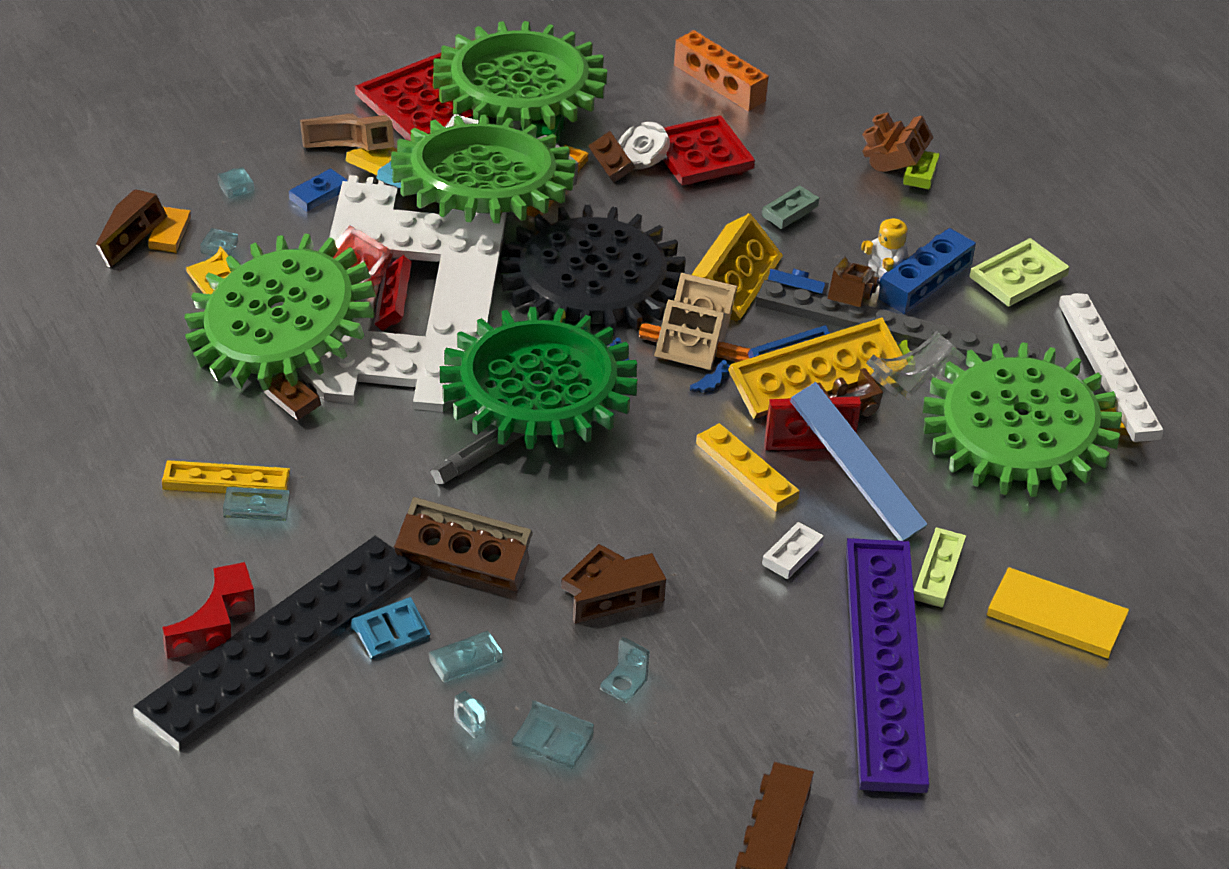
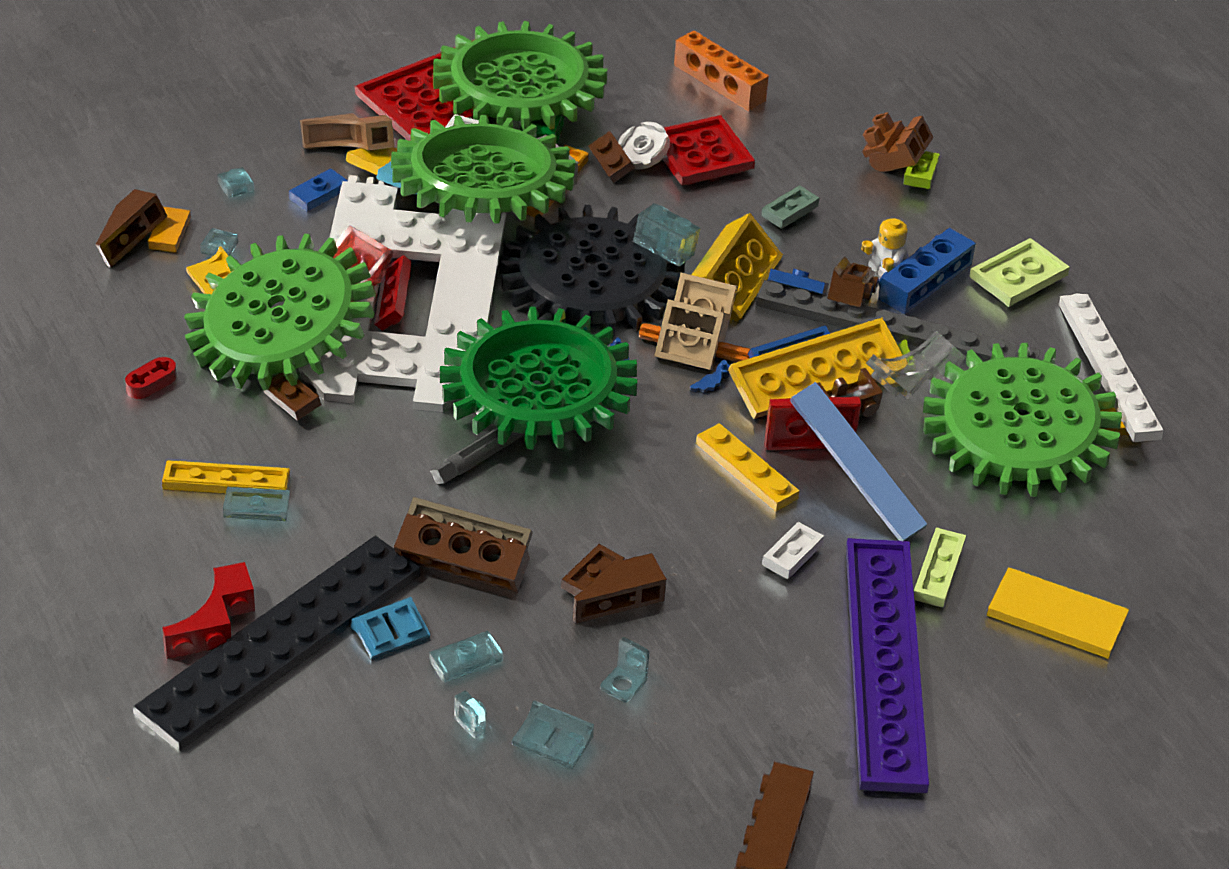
none -> red beam [125,357,177,399]
none -> clear light blue brick [633,203,701,266]

